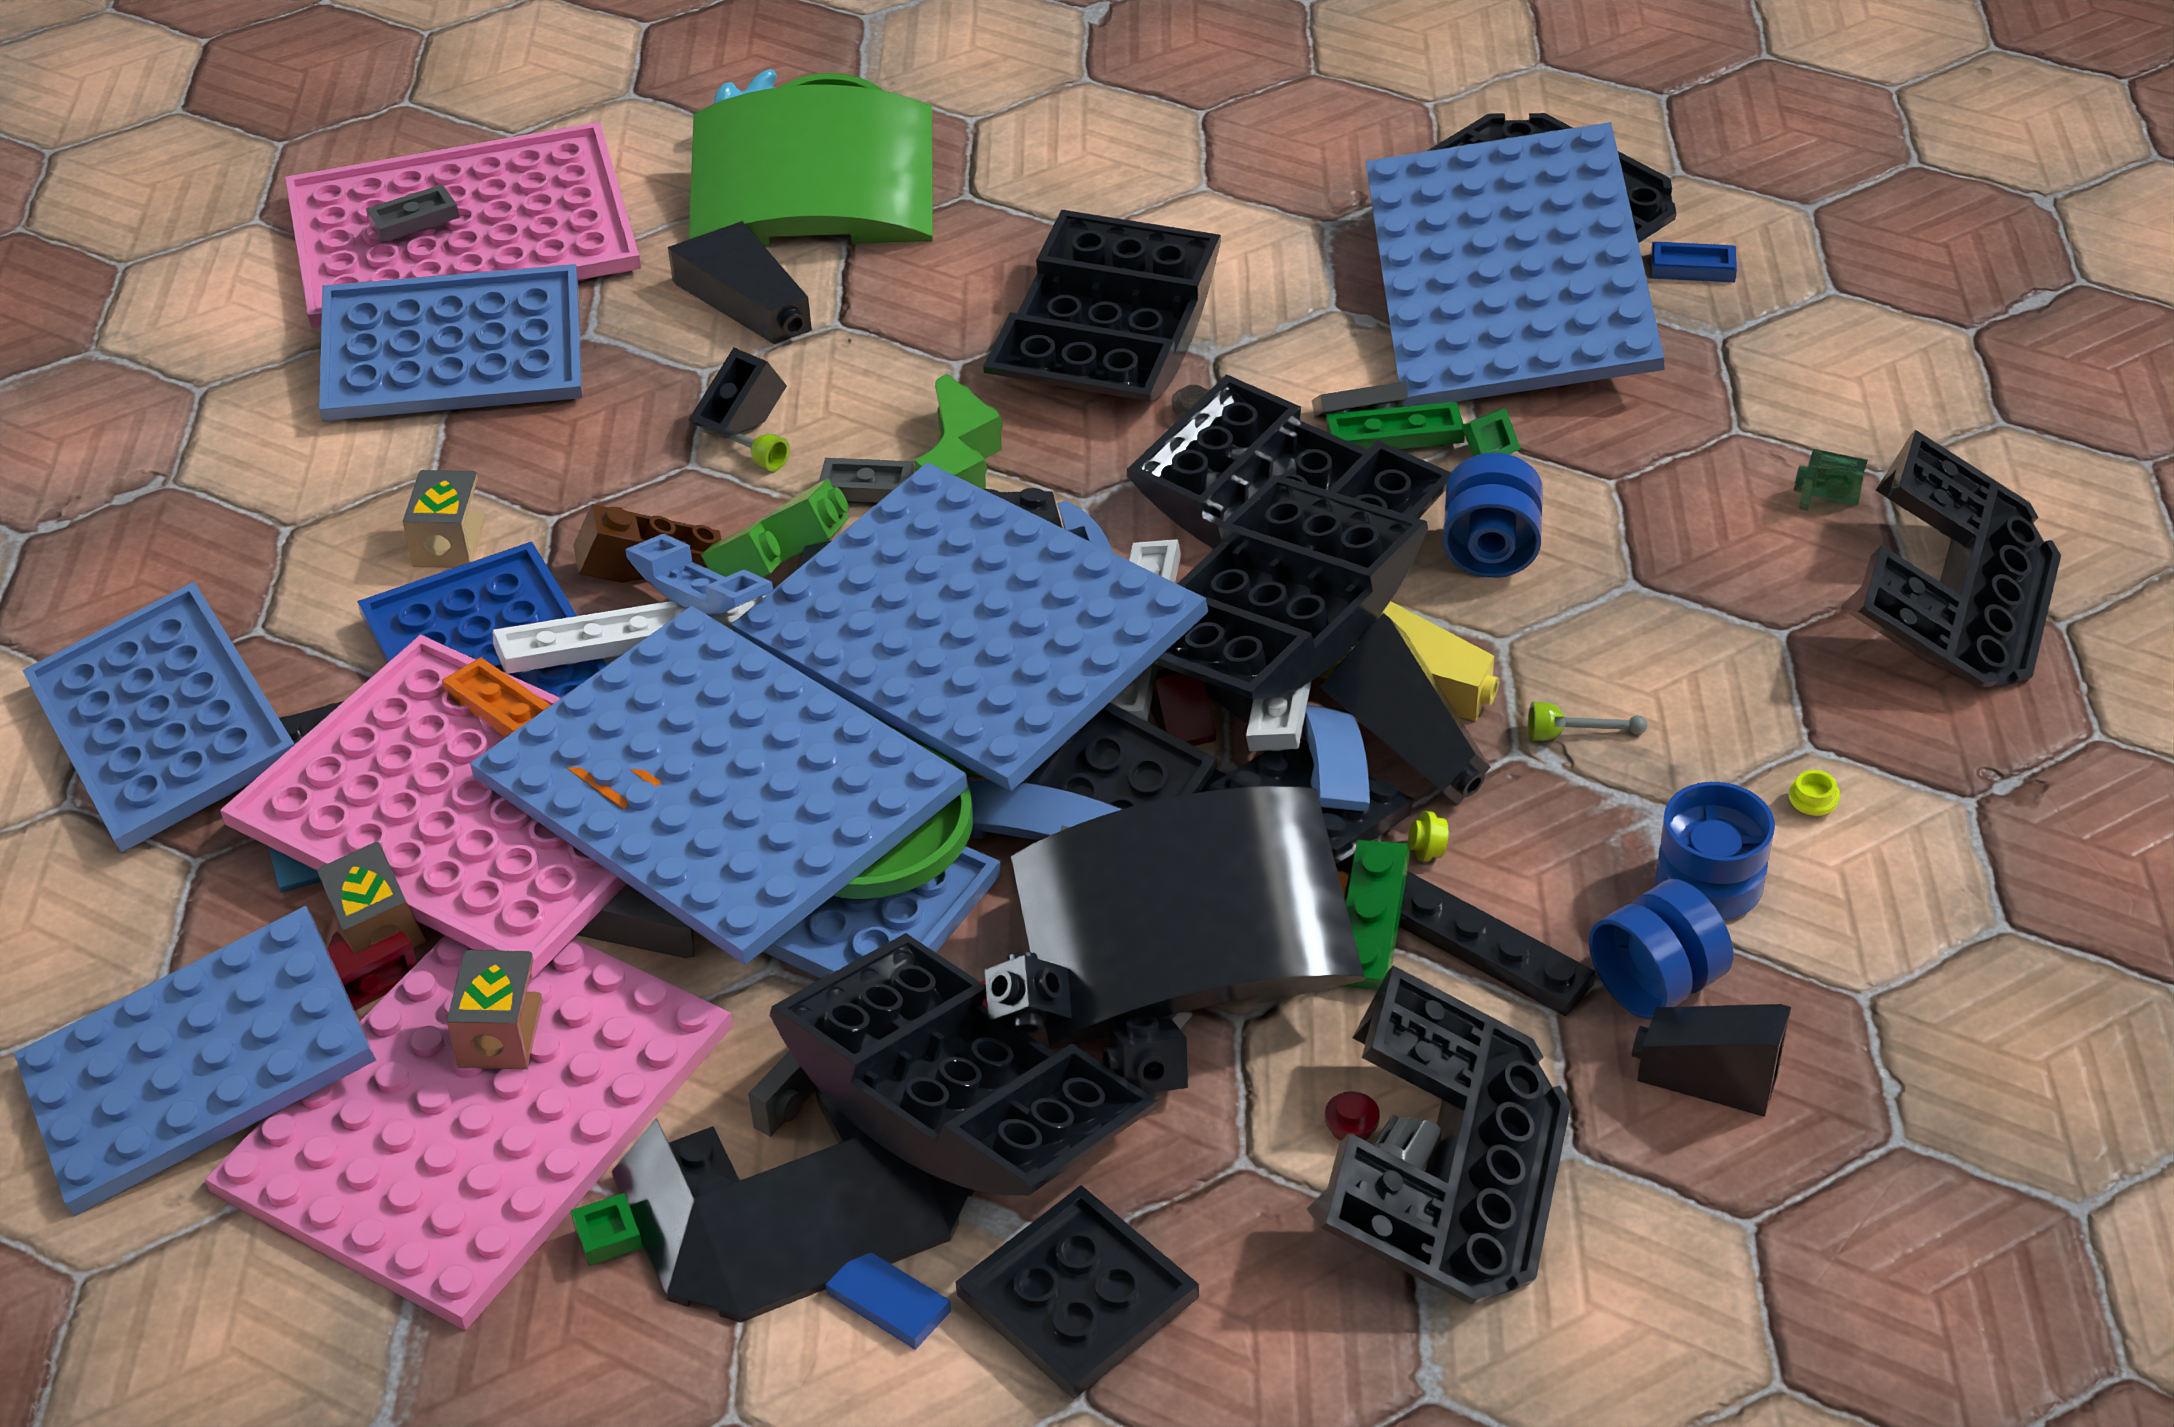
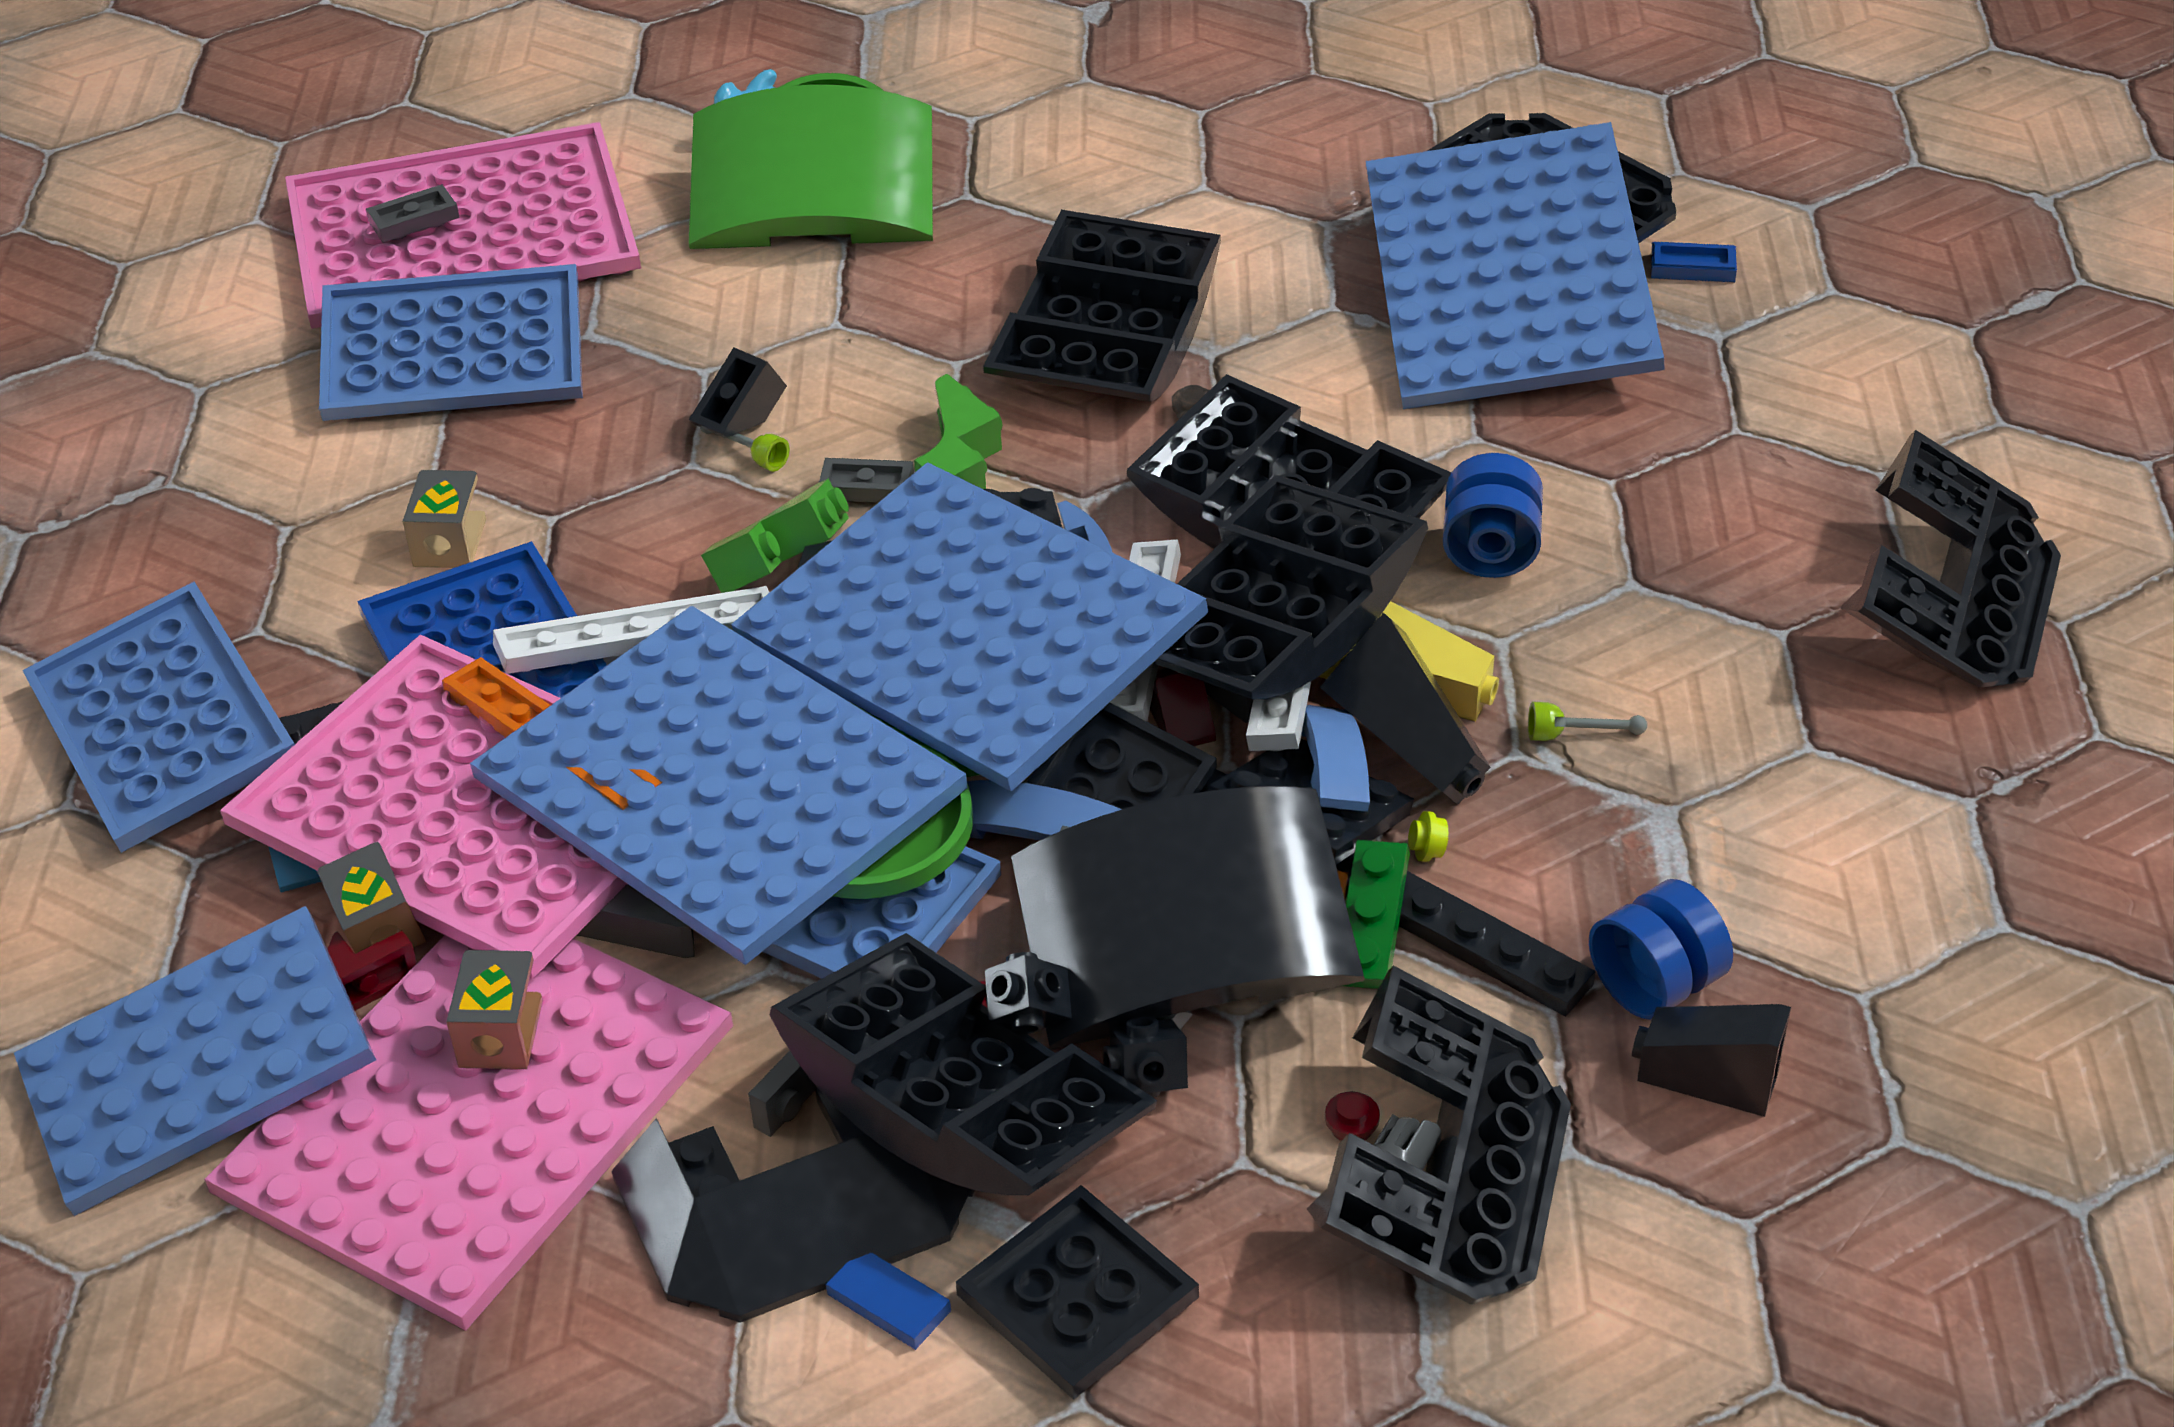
green plate [570,1193,643,1266] -> none
reddish brown slope [573,504,722,583] -> none
medium blue slope [625,534,773,614] -> none
black slope [668,221,812,344] -> none
dark grey plate [1312,381,1408,417] -> none
green plate [1326,402,1465,450] -> none
green plate [1461,408,1521,456] -> none
blue wheel [1655,782,1775,920] -> none
neon yellow plate [1789,770,1840,816] -> none
clear green bracket [1794,449,1868,511] -> none

